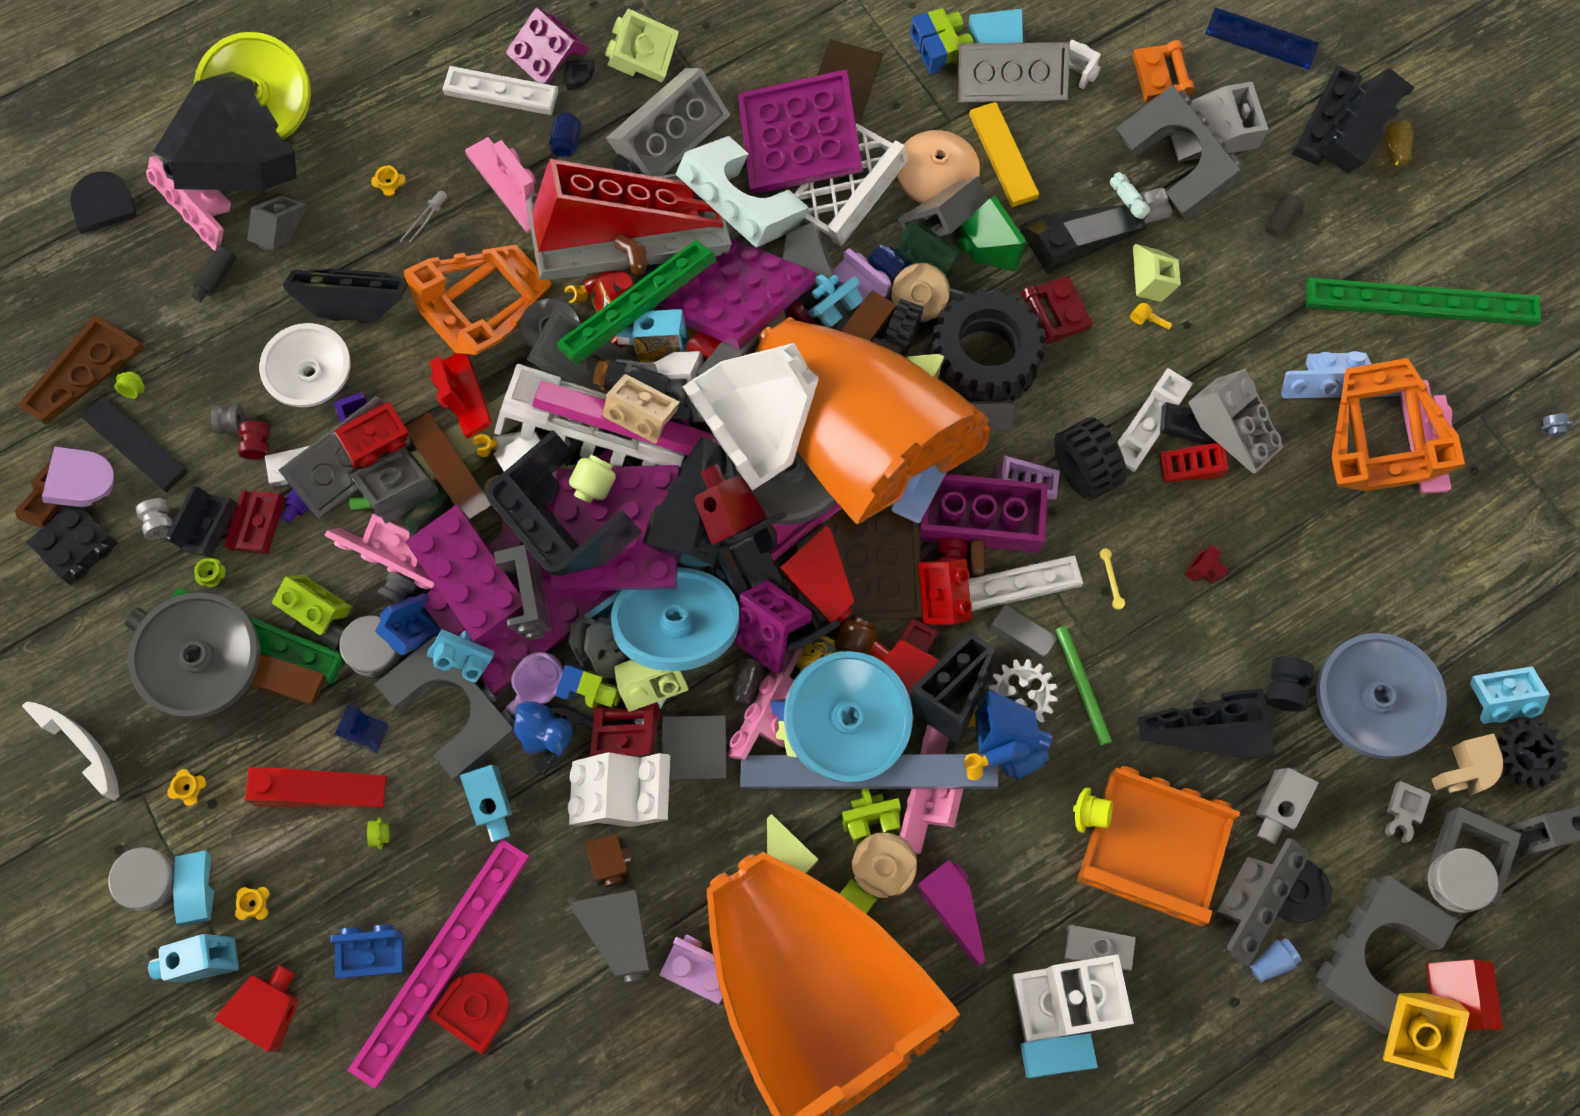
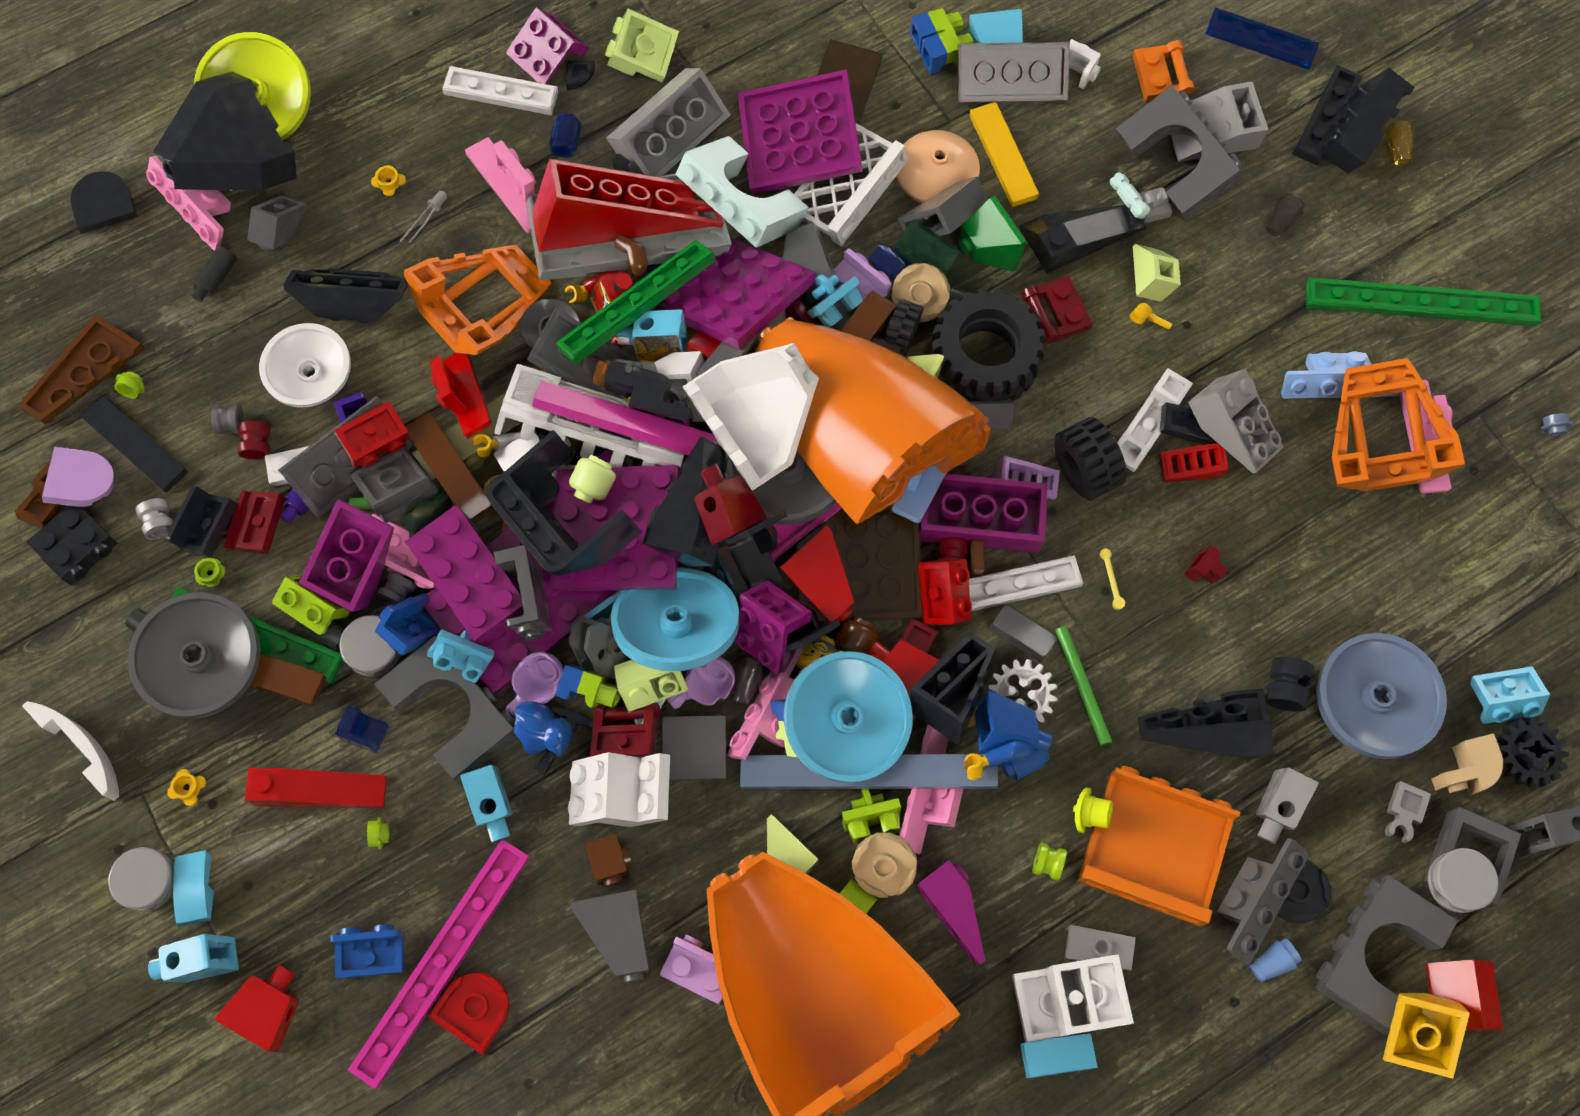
yellow plate [235,887,270,920] -> none
tan bracket [602,374,679,443] -> none
none -> magenta slope [299,499,395,612]
none -> lavender hair [666,656,735,709]
none -> lime wheel [1032,842,1067,881]

